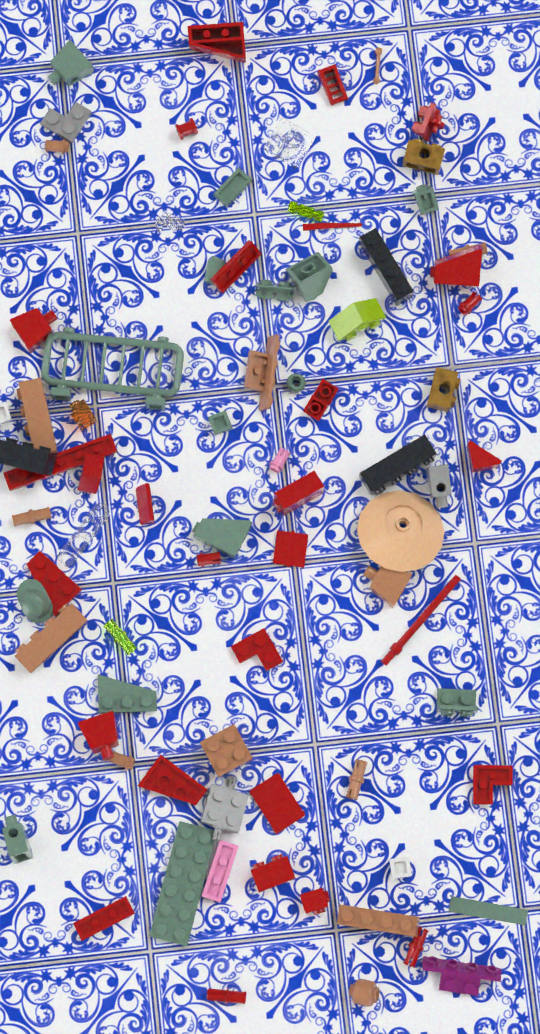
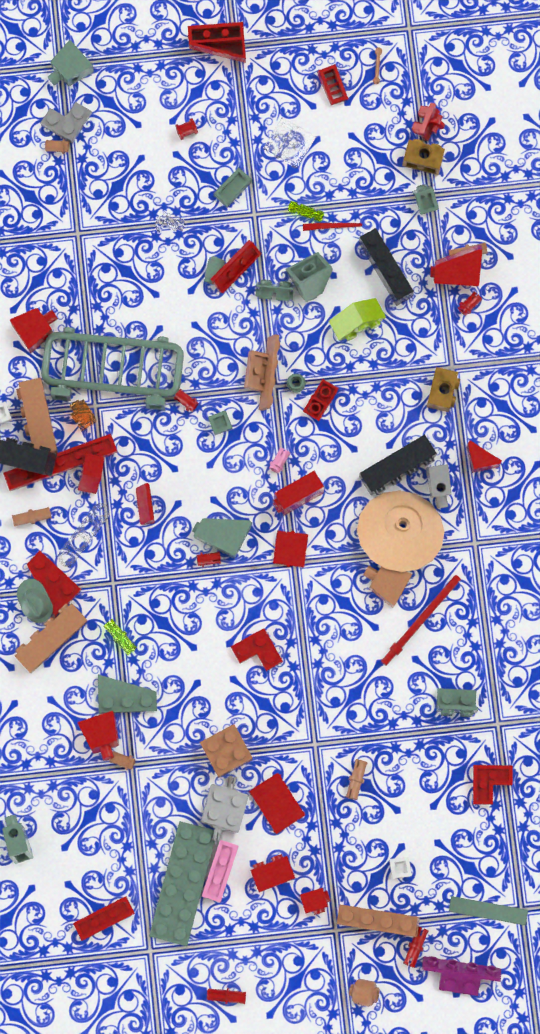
red wing [138,755,208,805] -> none
none -> red pin [174,389,199,412]

